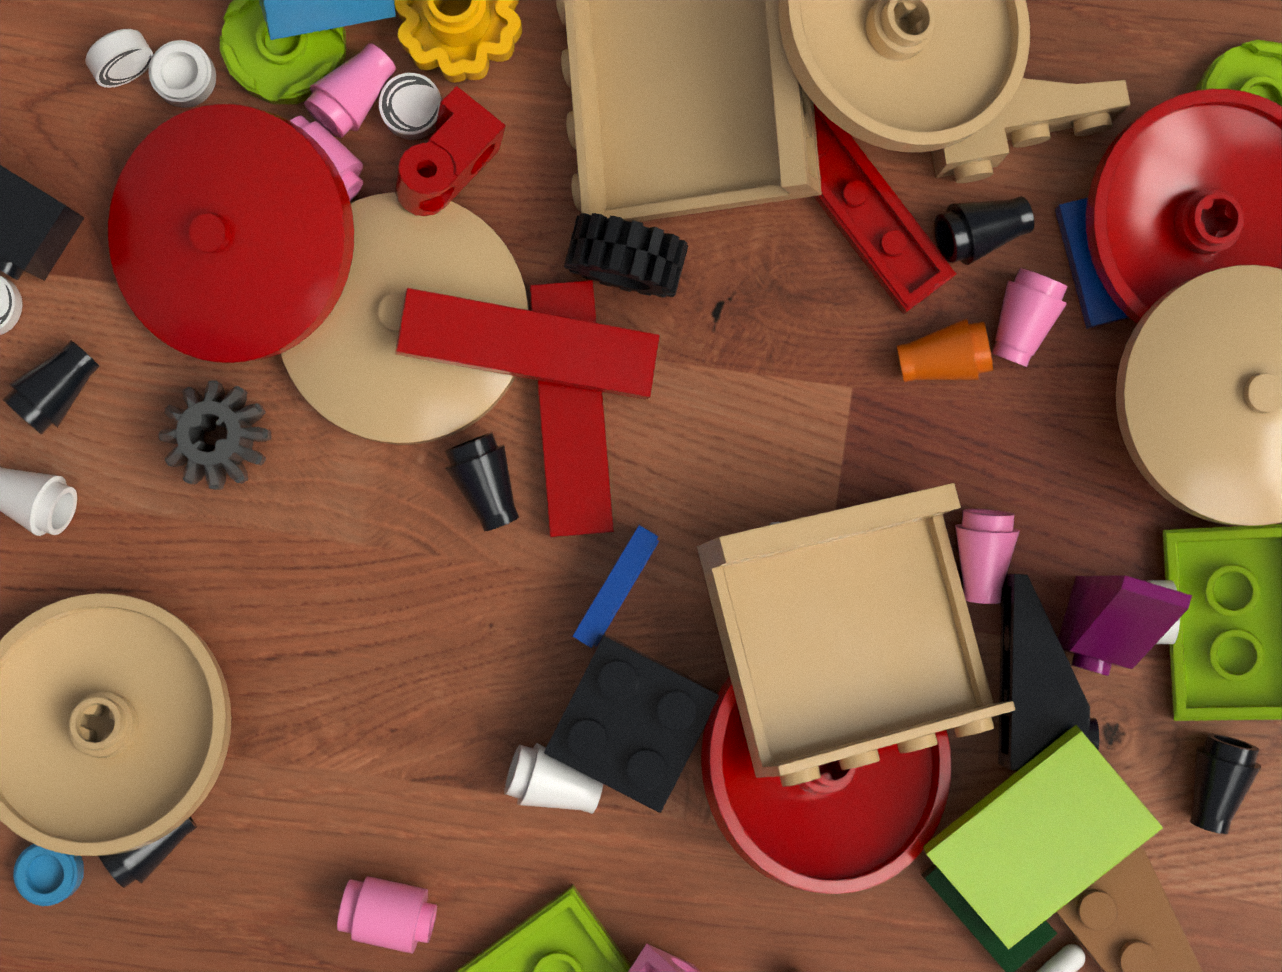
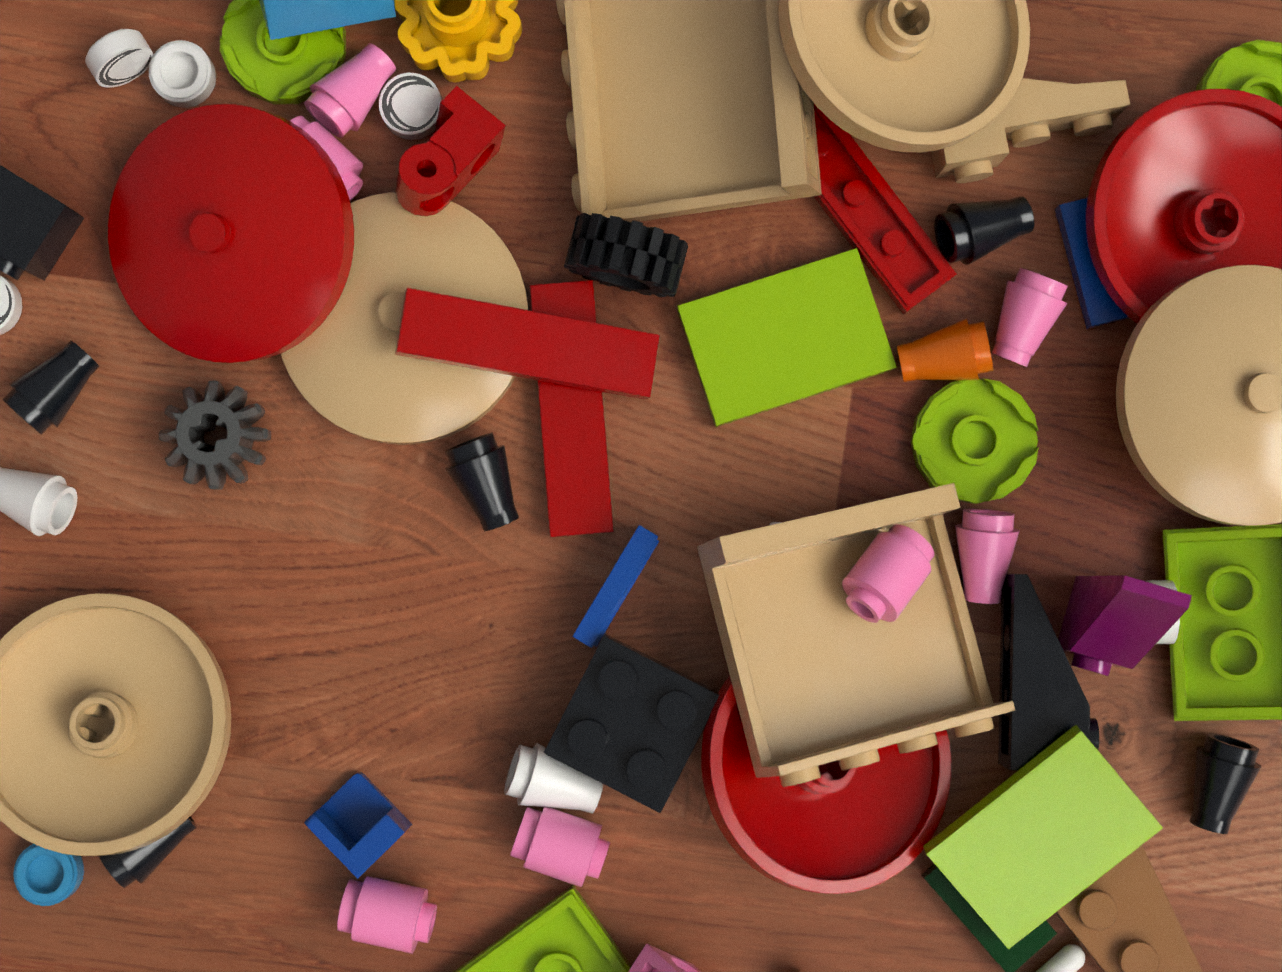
none -> blue panel [304,772,412,879]
none -> bright pink brick [510,807,610,887]
none -> lime tile [677,248,897,427]
none -> bright pink brick [842,524,935,623]
none -> lime tile [910,378,1039,504]

